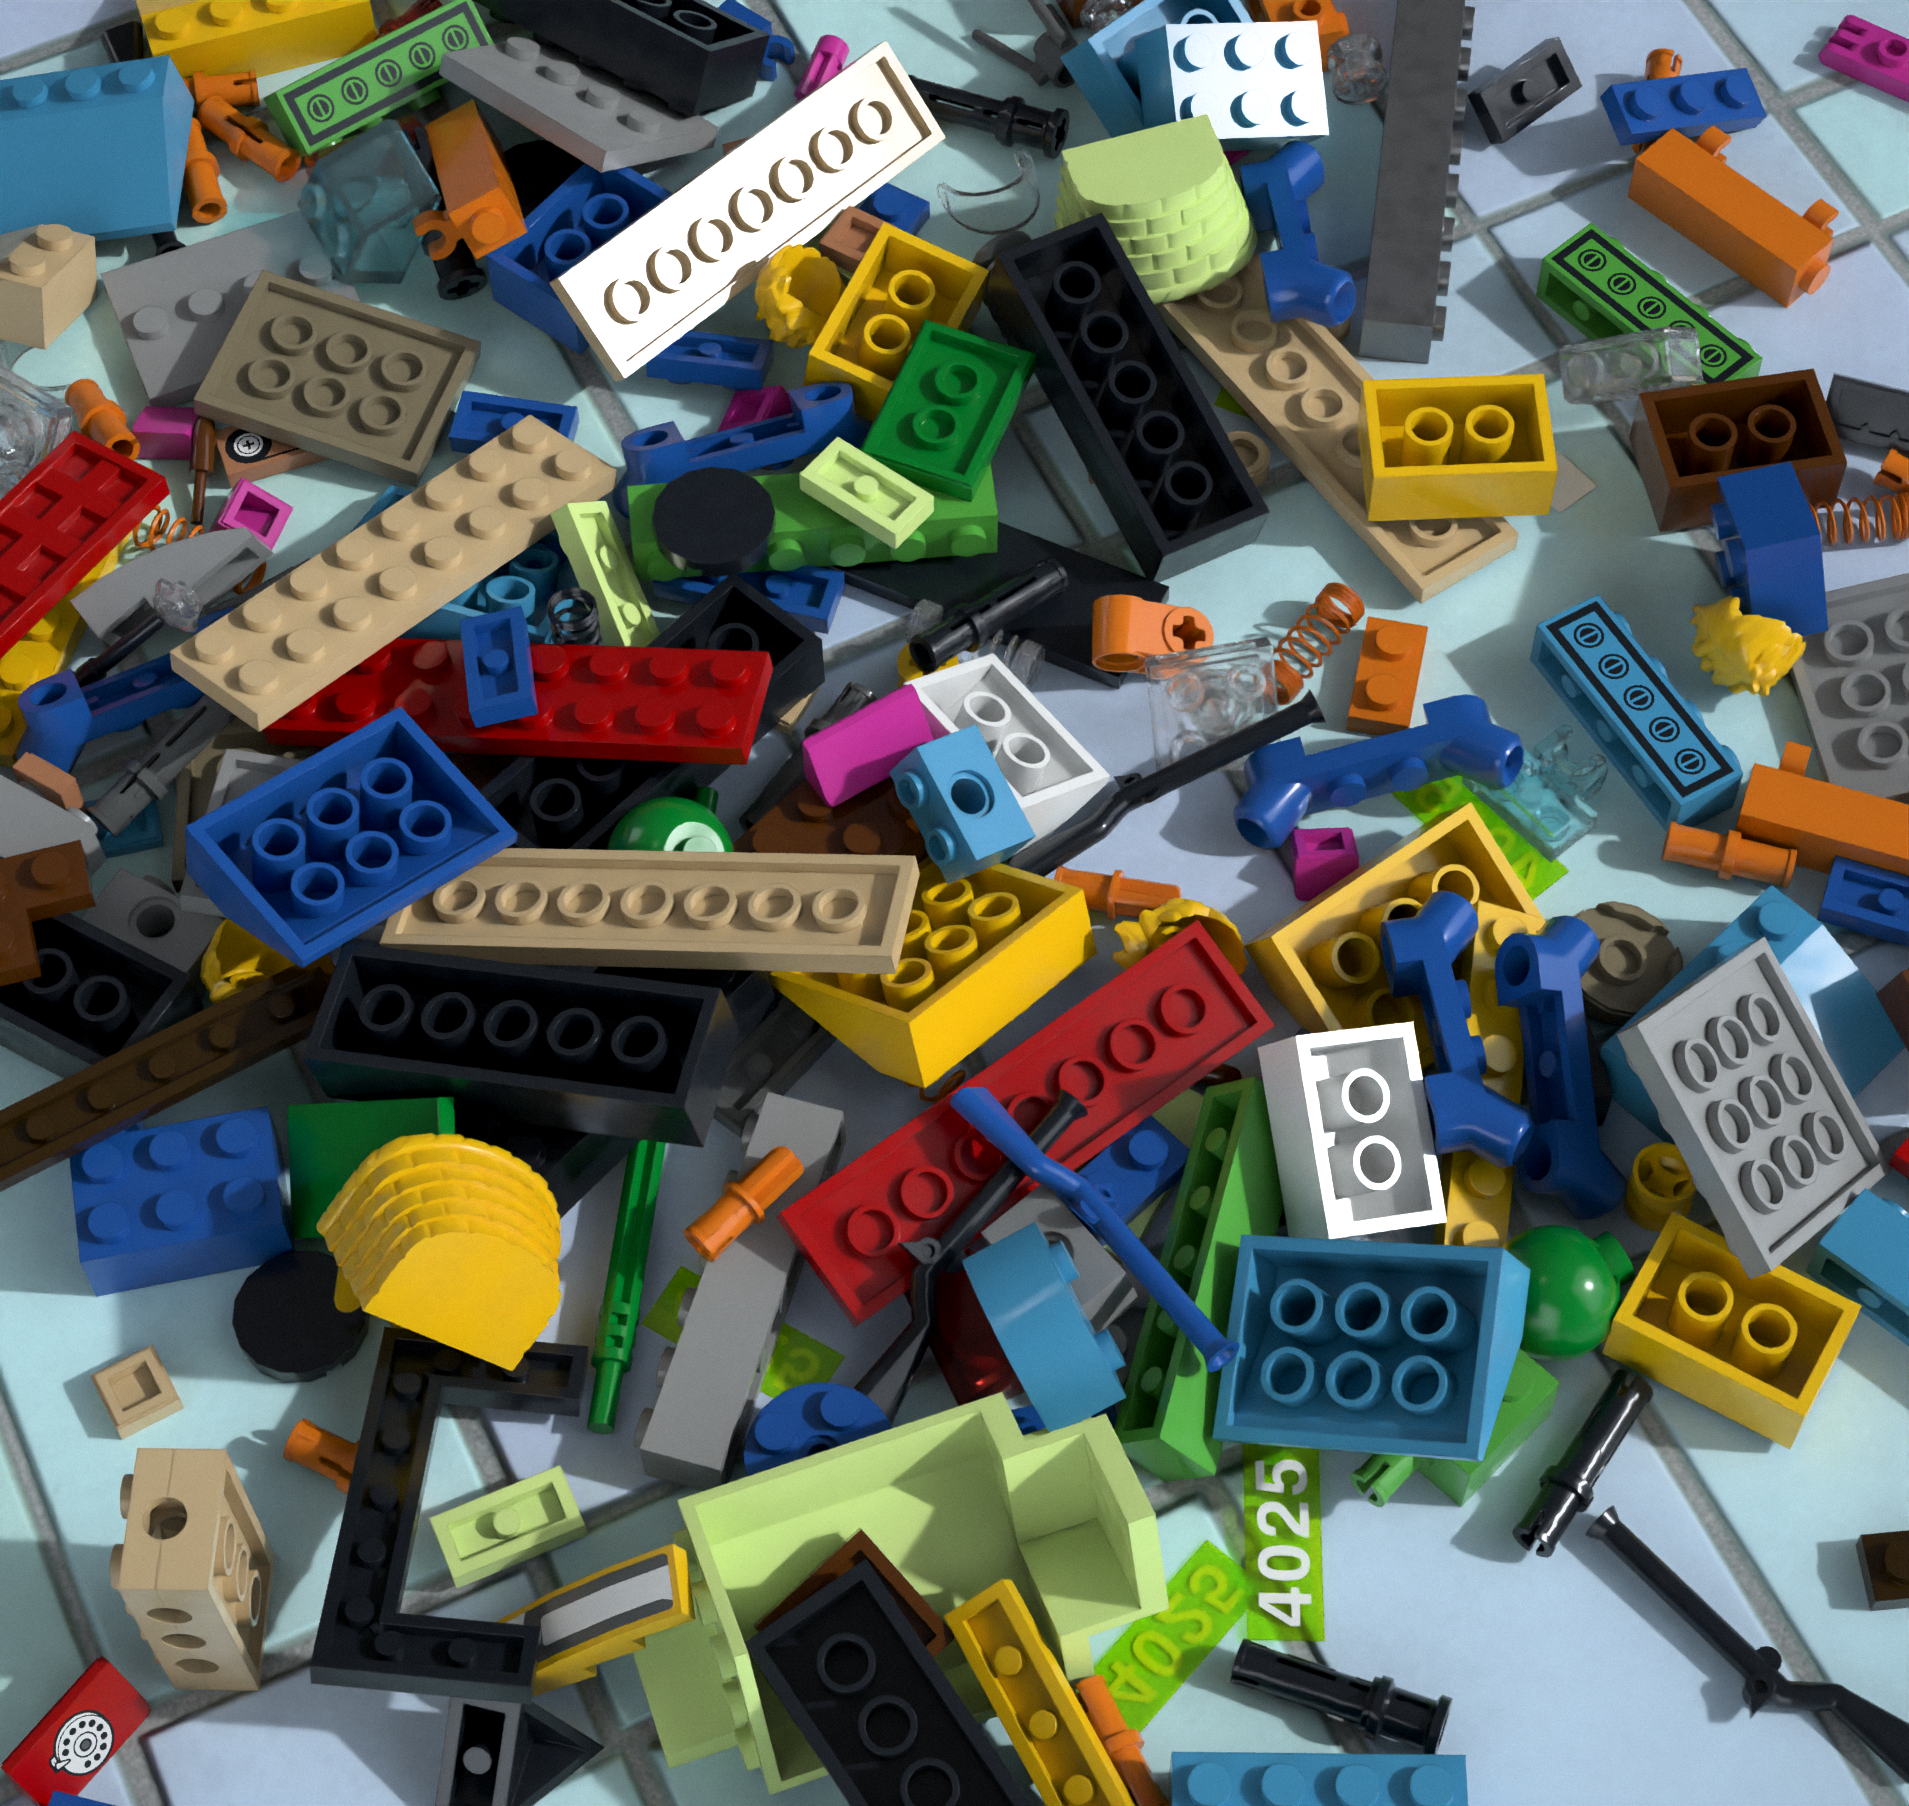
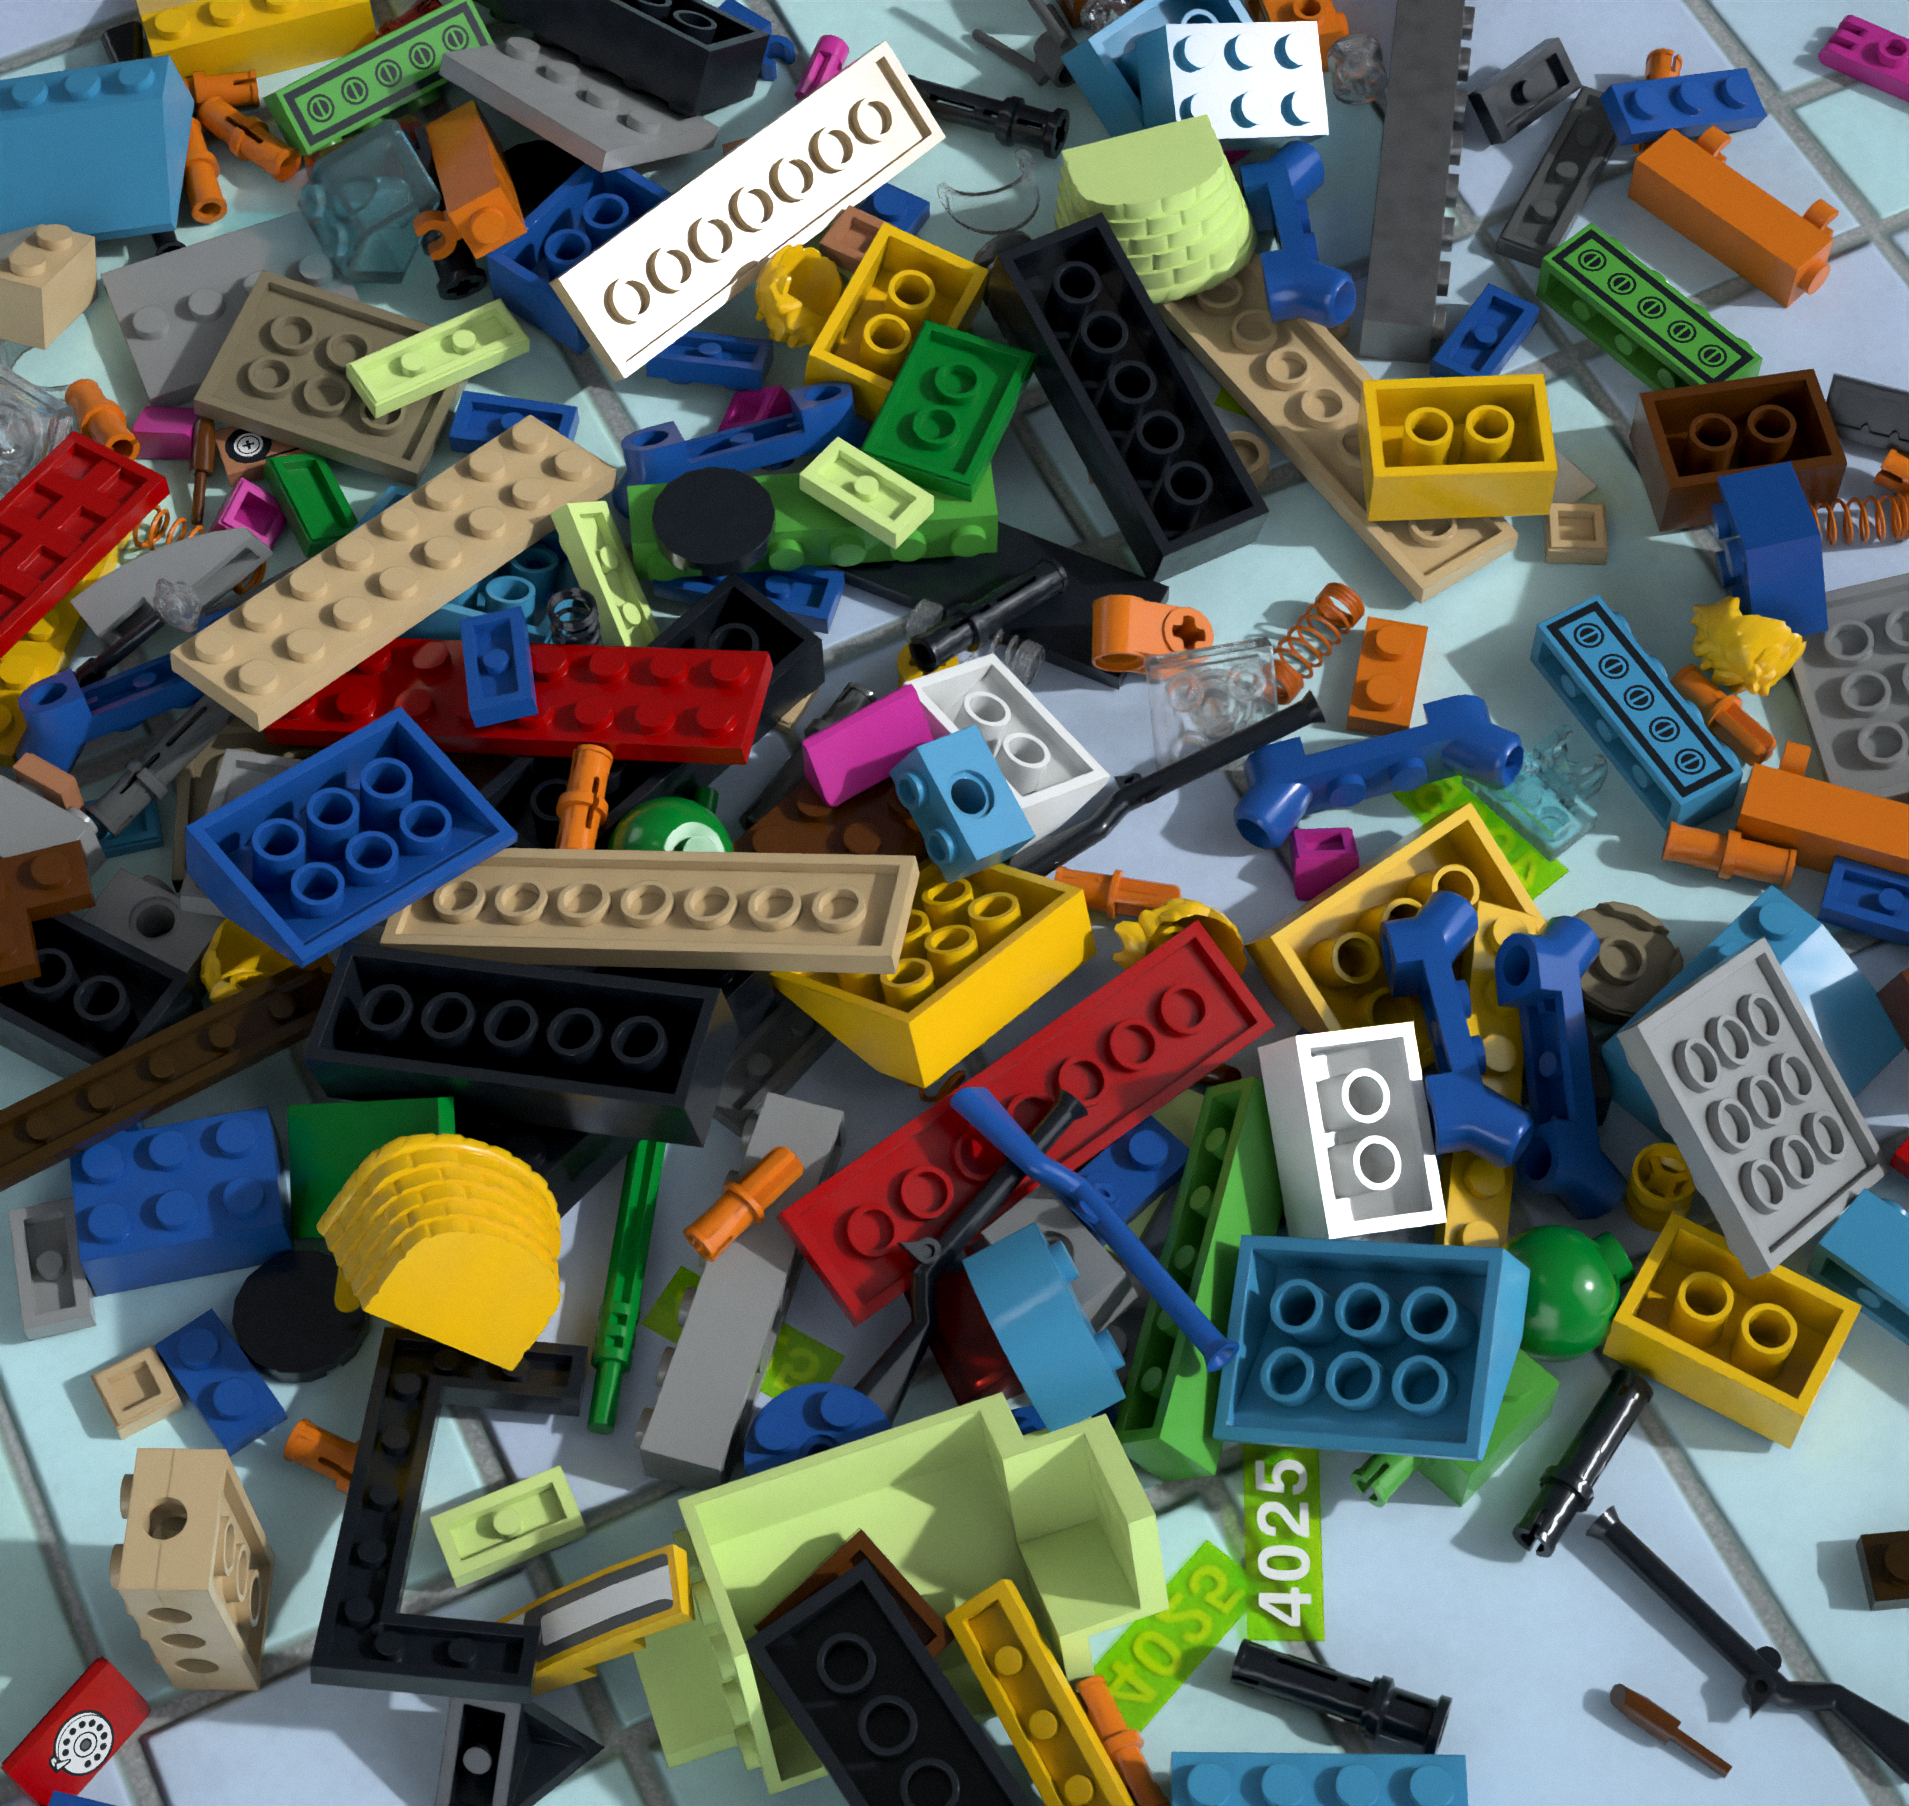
clear brick [1559,326,1703,405] -> none
none -> light grey plate [9,1197,97,1341]
none -> blue plate [154,1308,288,1457]
none -> green tile [263,452,359,558]
none -> yellowish green tile [346,298,530,419]
none -> orange pin [554,744,613,850]
none -> blue plate [1429,283,1540,378]
none -> dark grey tile [1495,85,1618,269]
none -> tan tile [1543,503,1608,565]
none -> reddish brown piece [1610,1683,1733,1778]
none -> orange axle [1670,664,1777,766]

